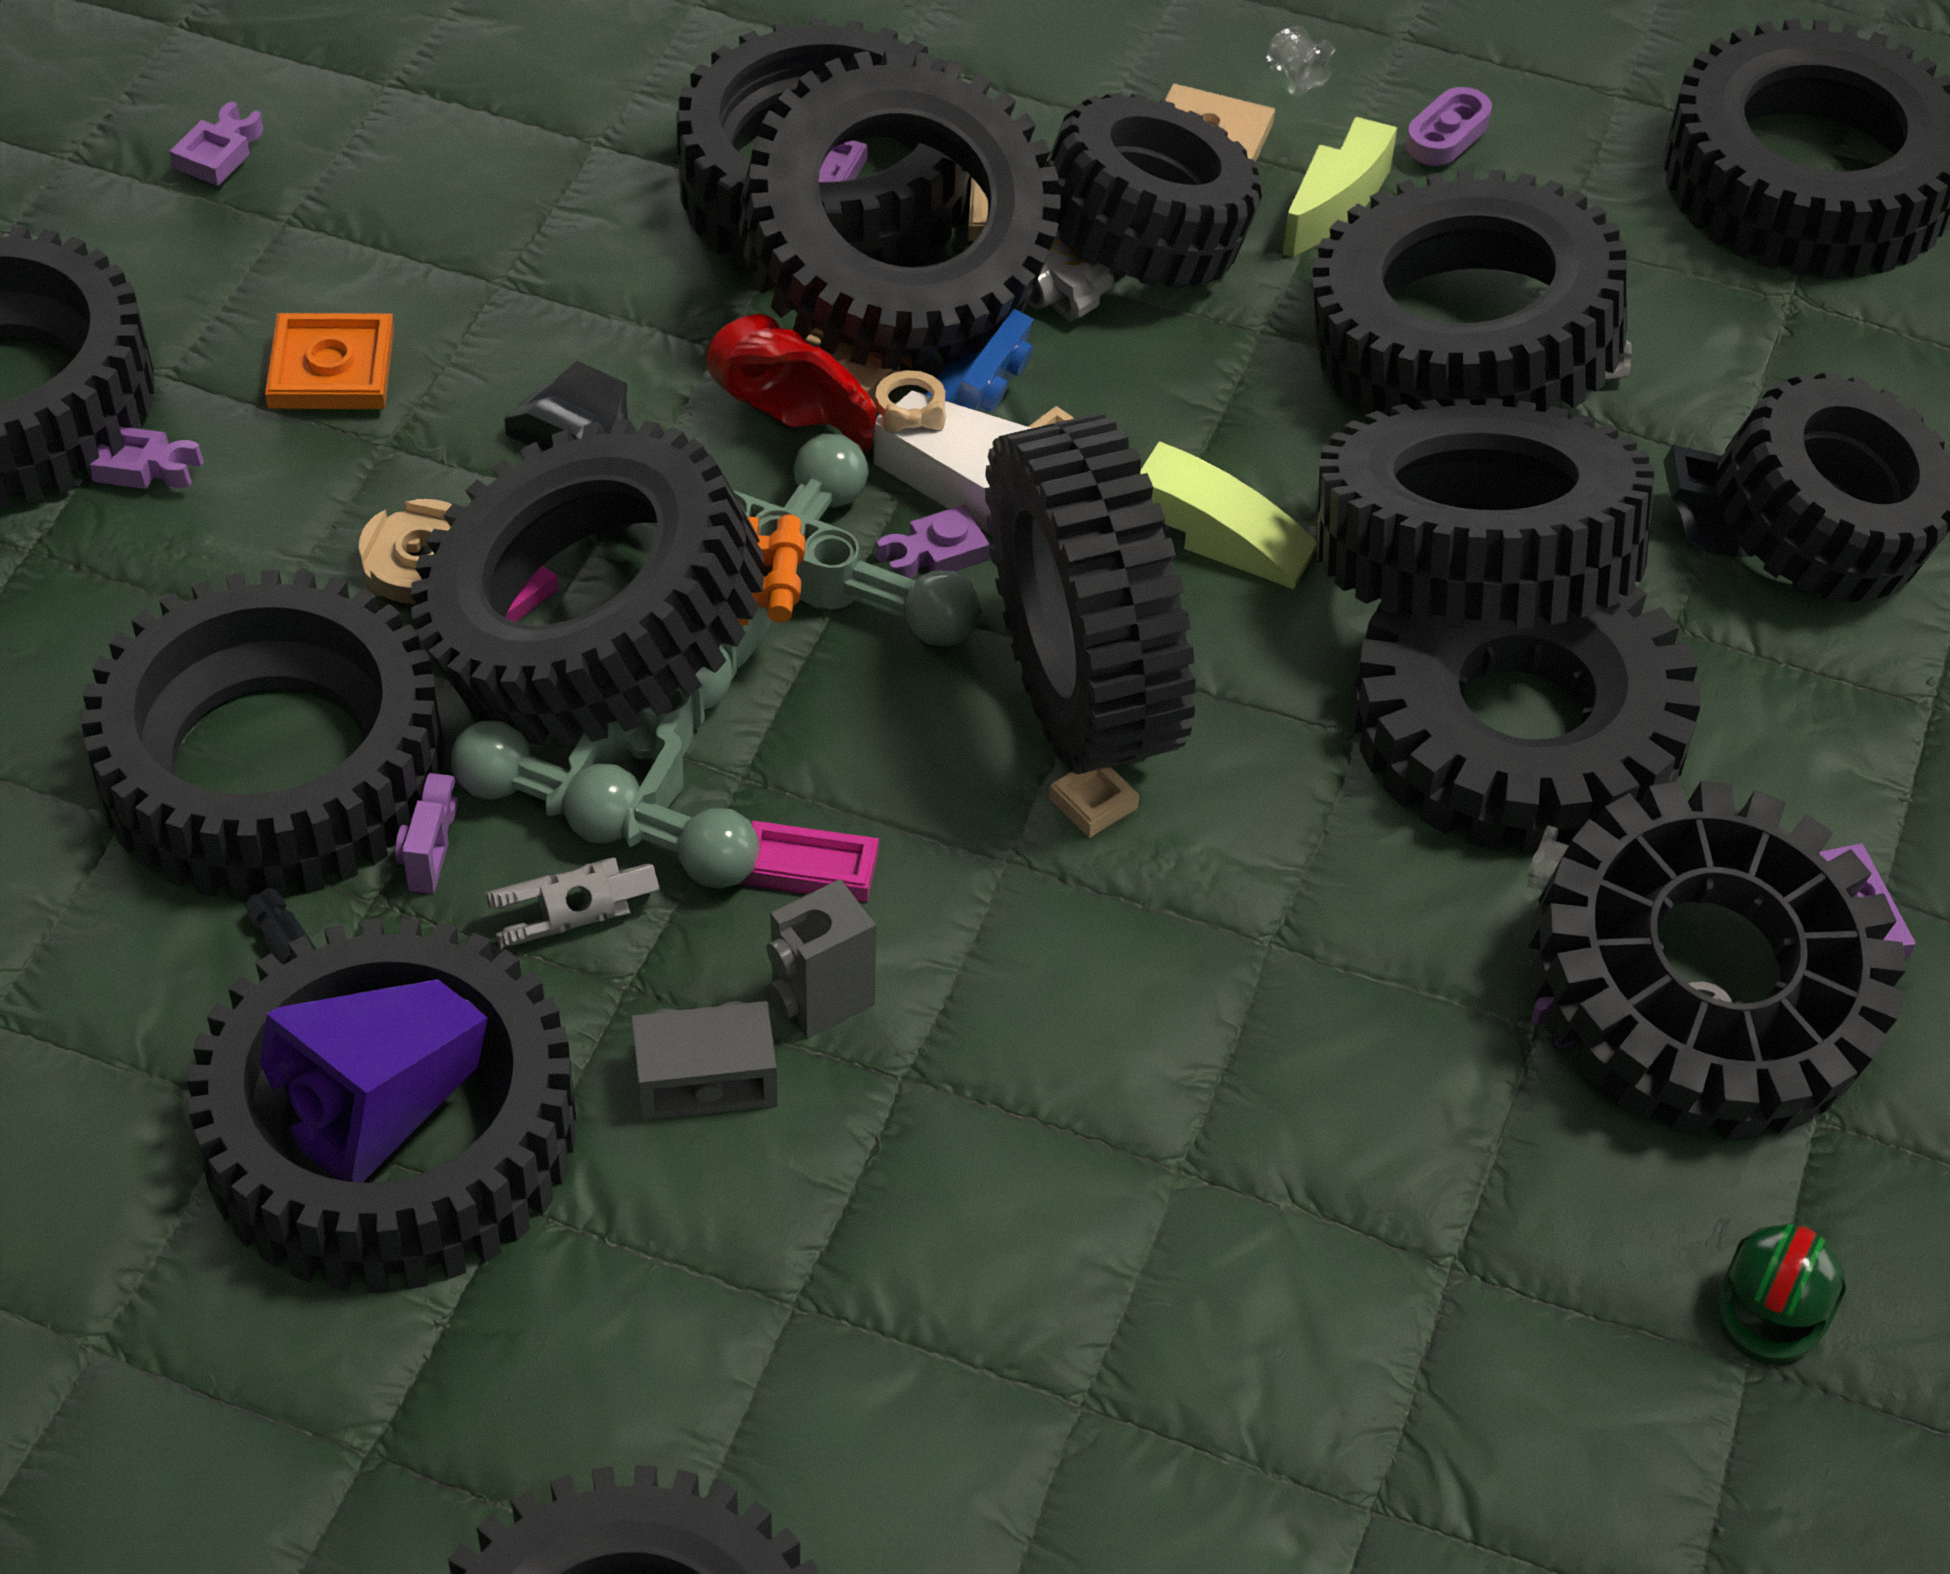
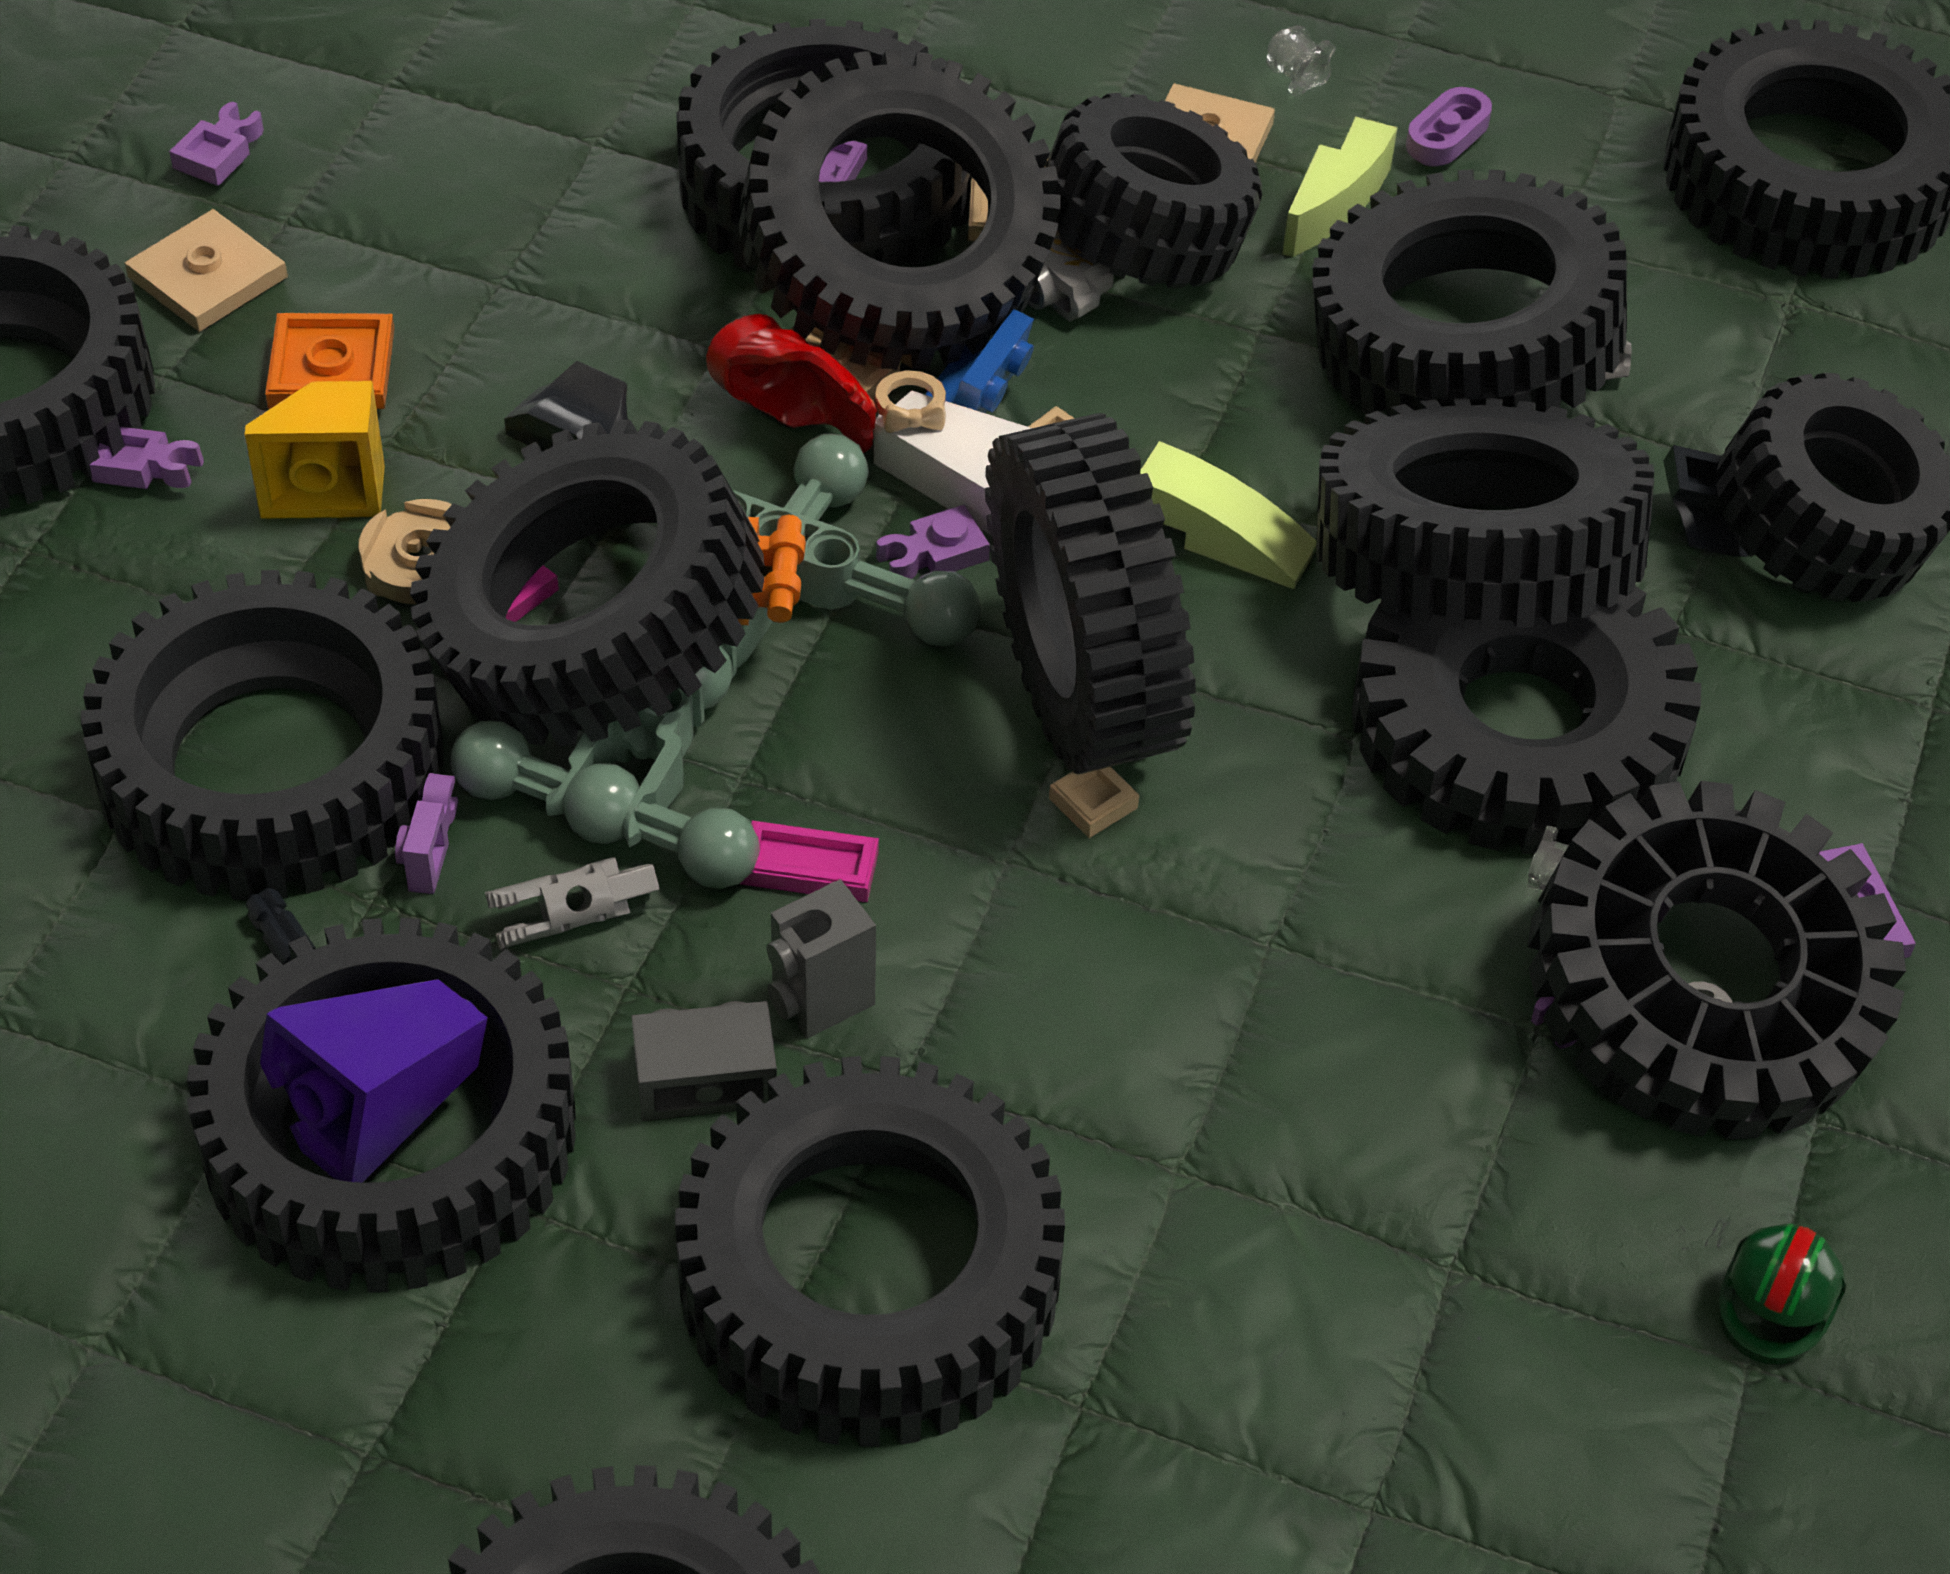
none -> tan plate [124,209,288,332]
none -> yellow slope [245,381,385,519]
none -> black tyre [675,1056,1065,1447]

